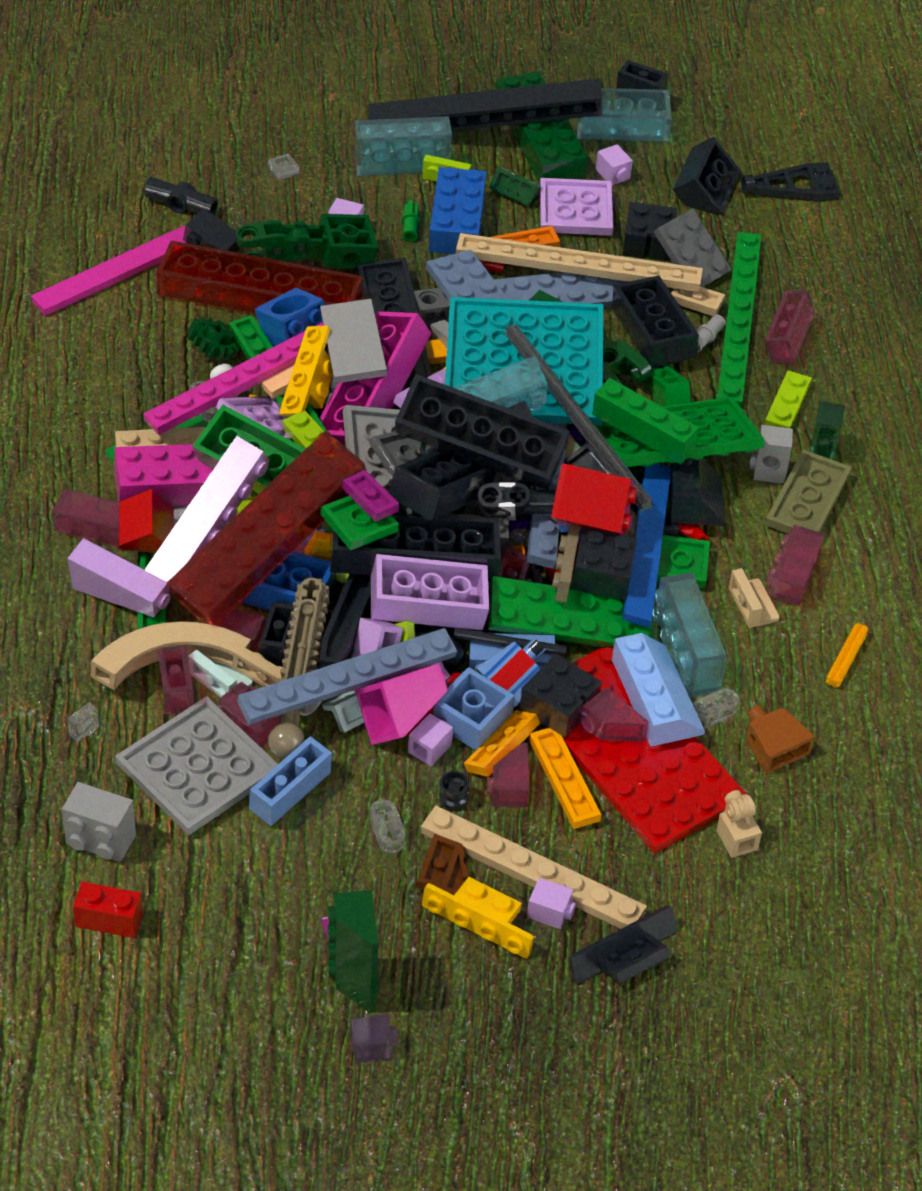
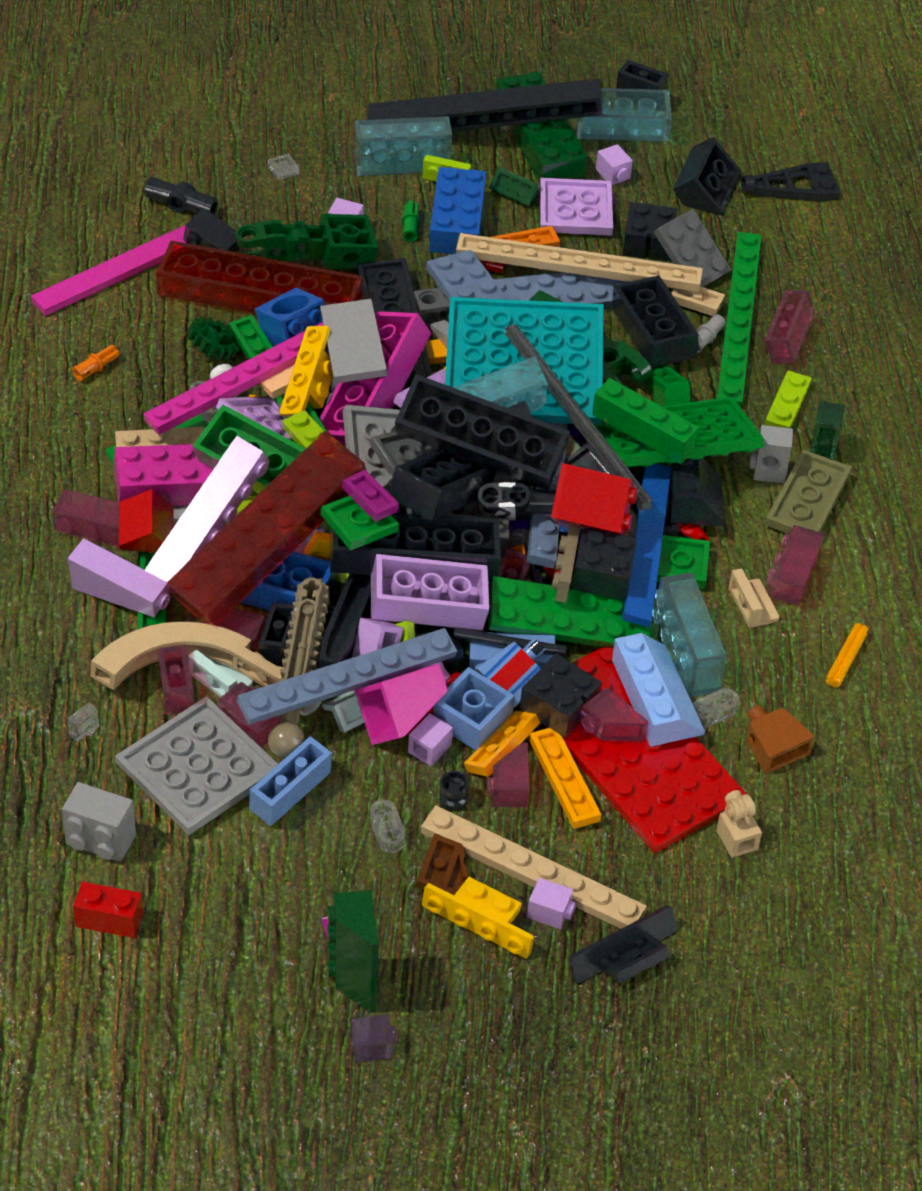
none -> orange axle [72,345,120,382]

